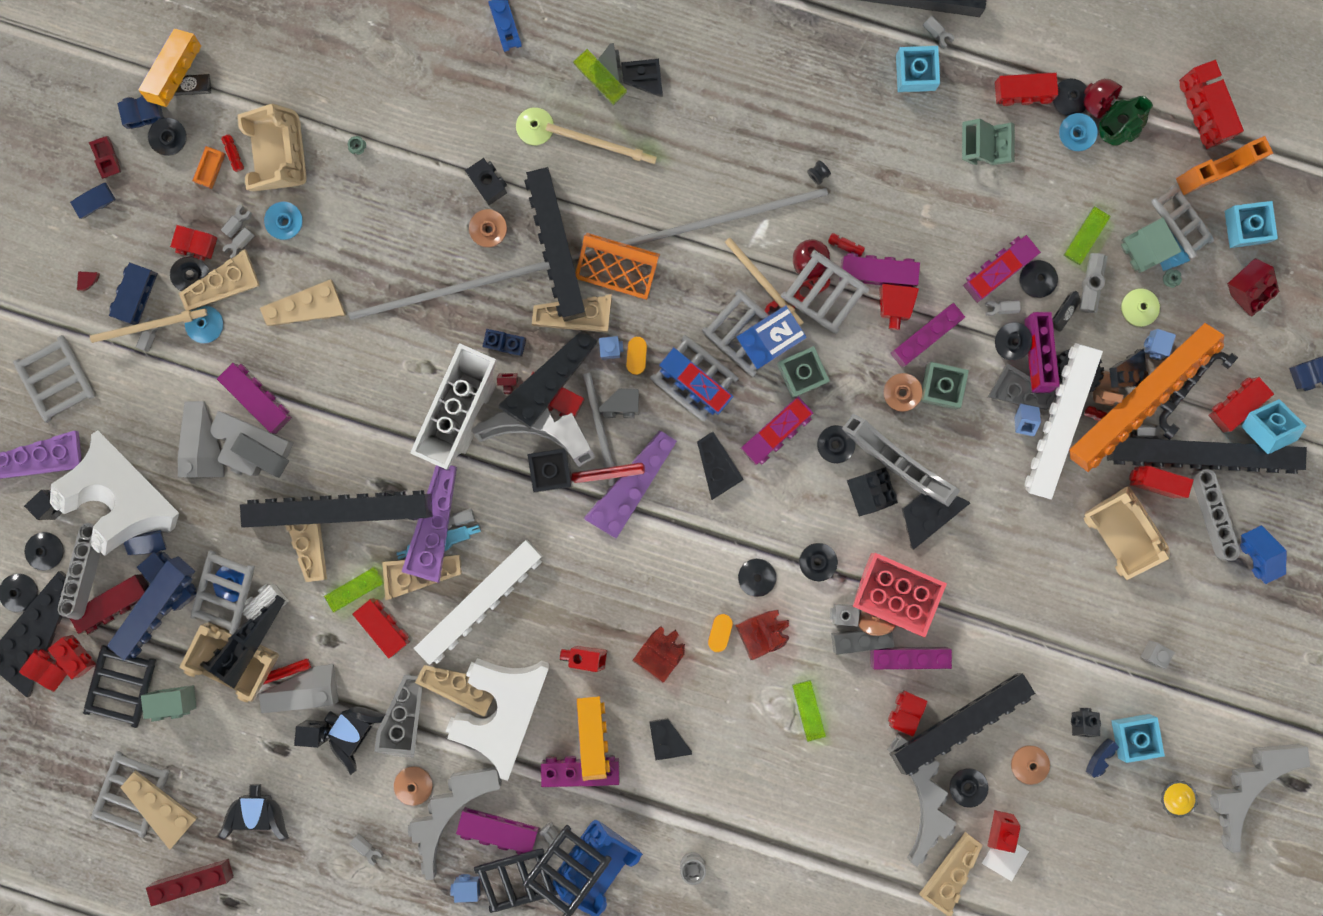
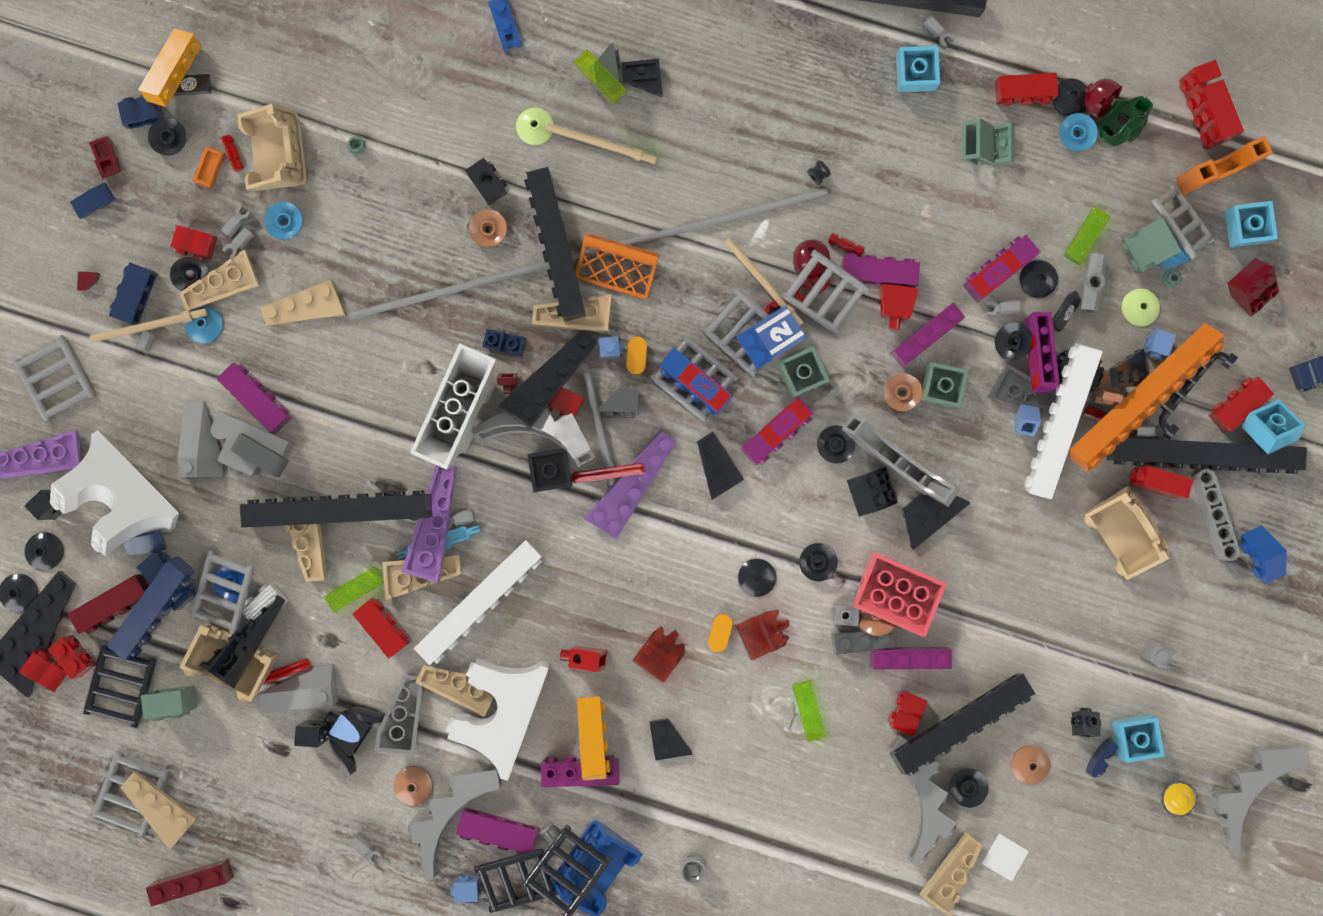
light grey beam [58,523,101,620] -> none
black torso [217,784,289,841] -> none
red torso [987,810,1020,853] -> none

